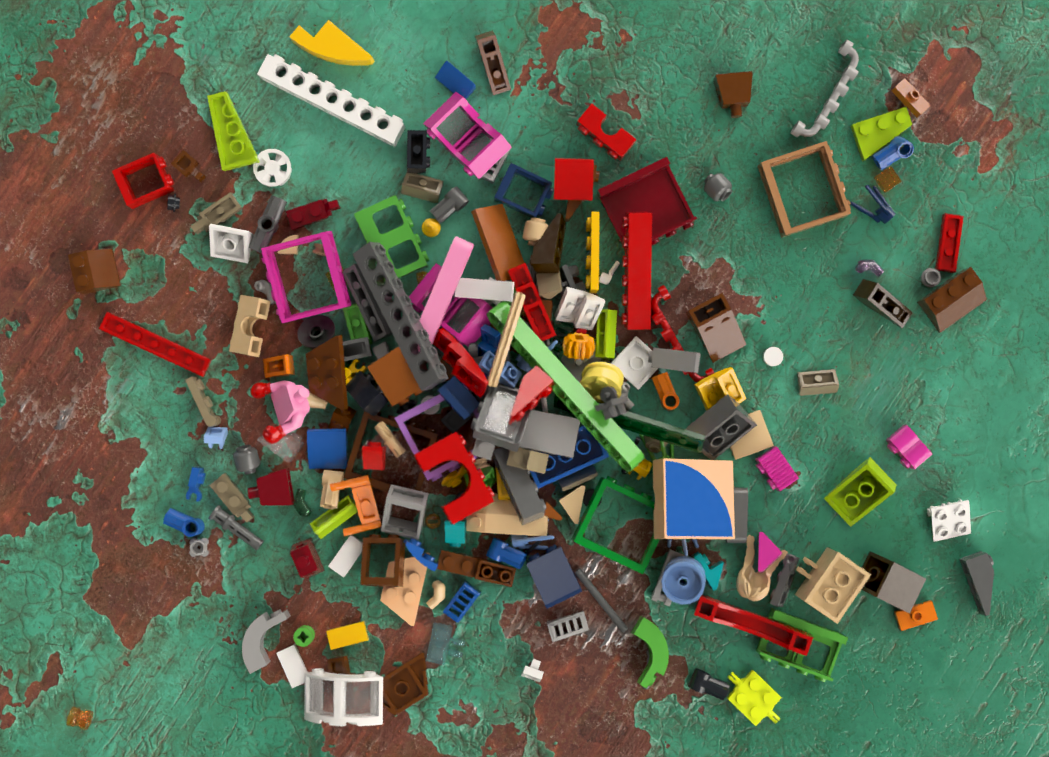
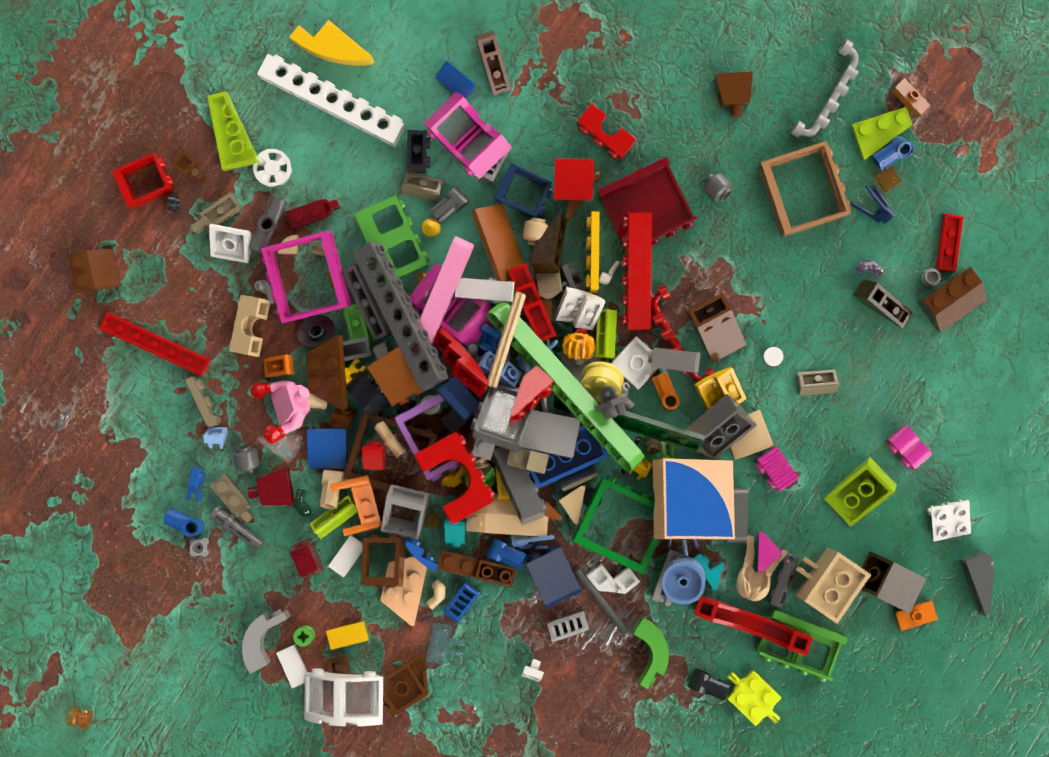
none -> white tile [586,563,640,594]

